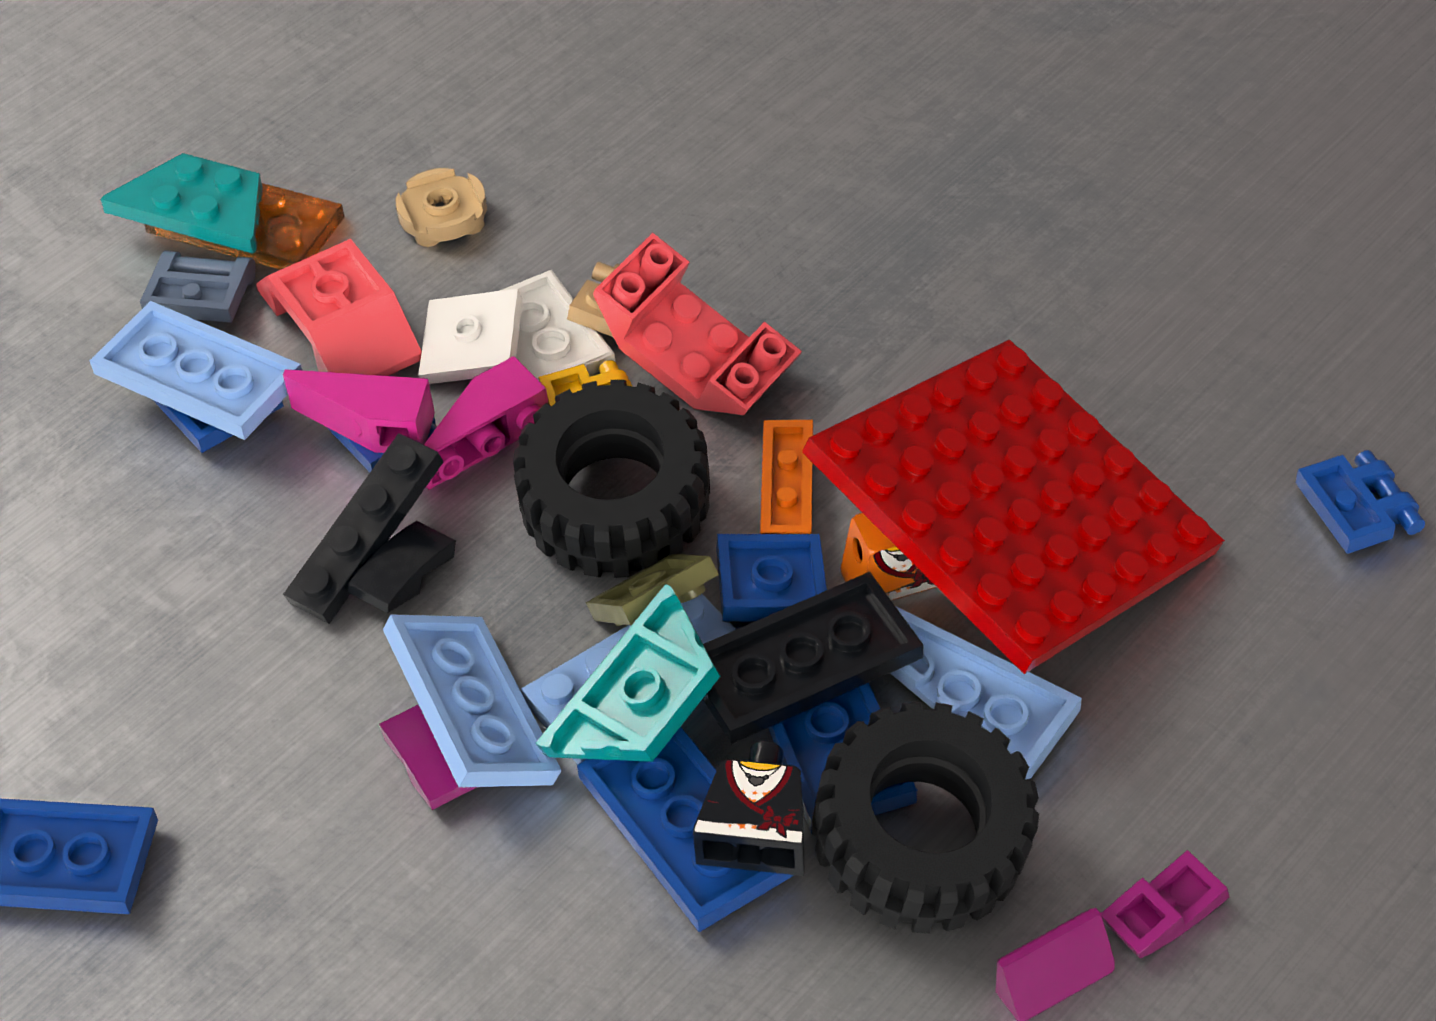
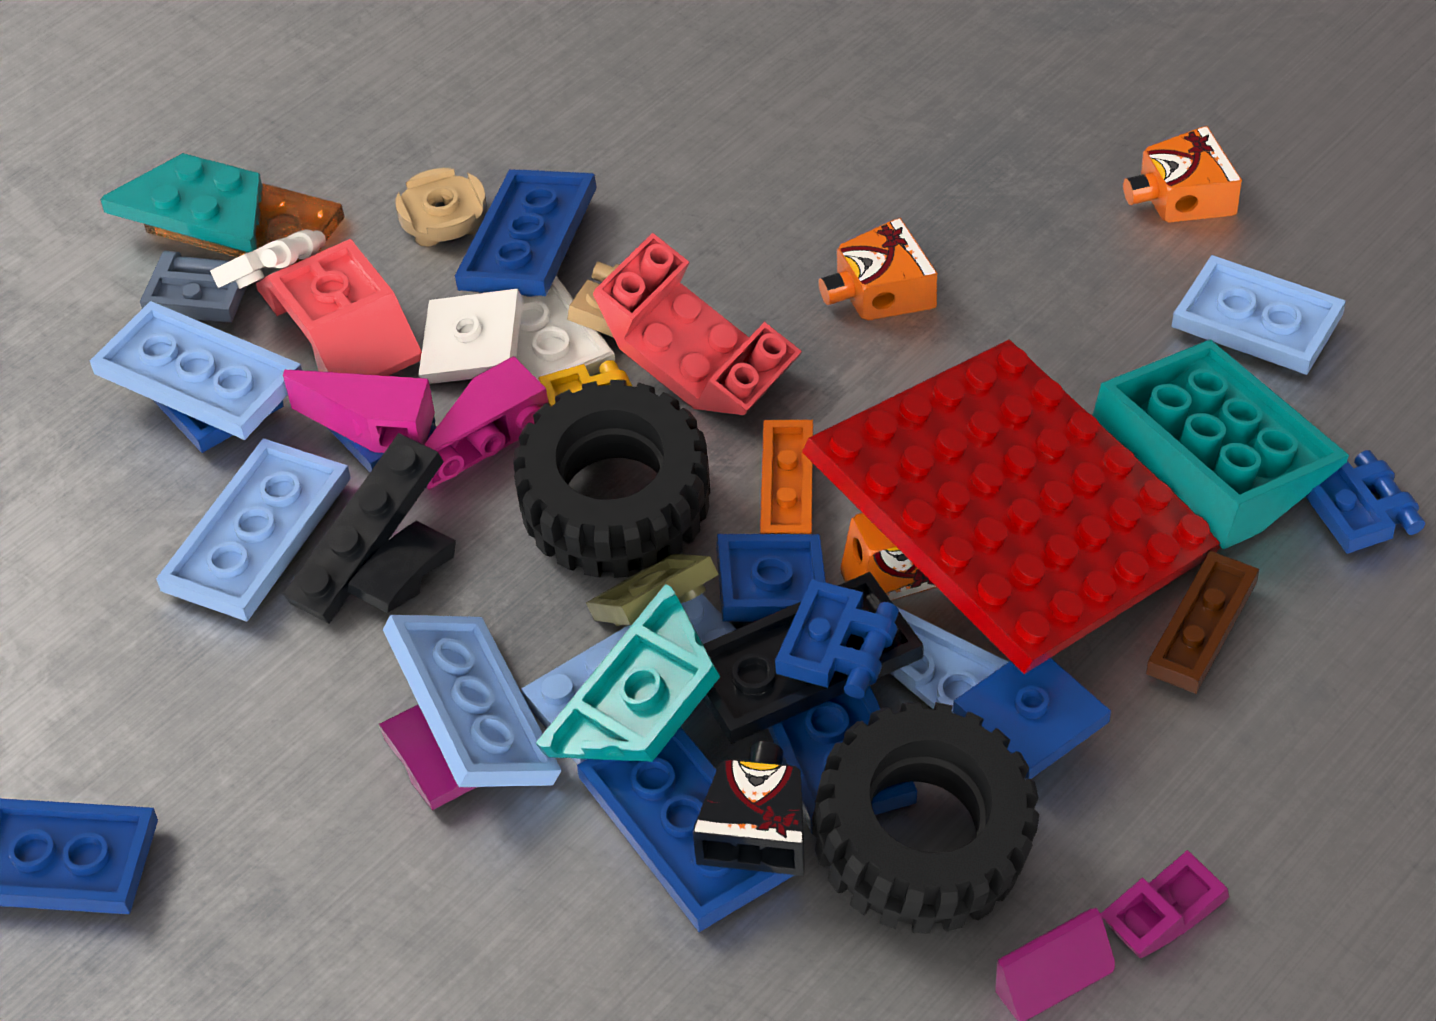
none -> light blue plate [156,438,351,622]
none -> white plate [210,229,326,289]
none -> blue plate [455,169,597,297]
none -> blue plate [775,579,899,699]
none -> orange torso [818,218,937,321]
none -> blue plate [953,658,1111,779]
none -> teal slope [1092,339,1349,550]
none -> orange torso [1123,126,1242,223]
none -> reddish brown plate [1146,551,1259,694]
none -> light blue plate [1172,255,1346,375]

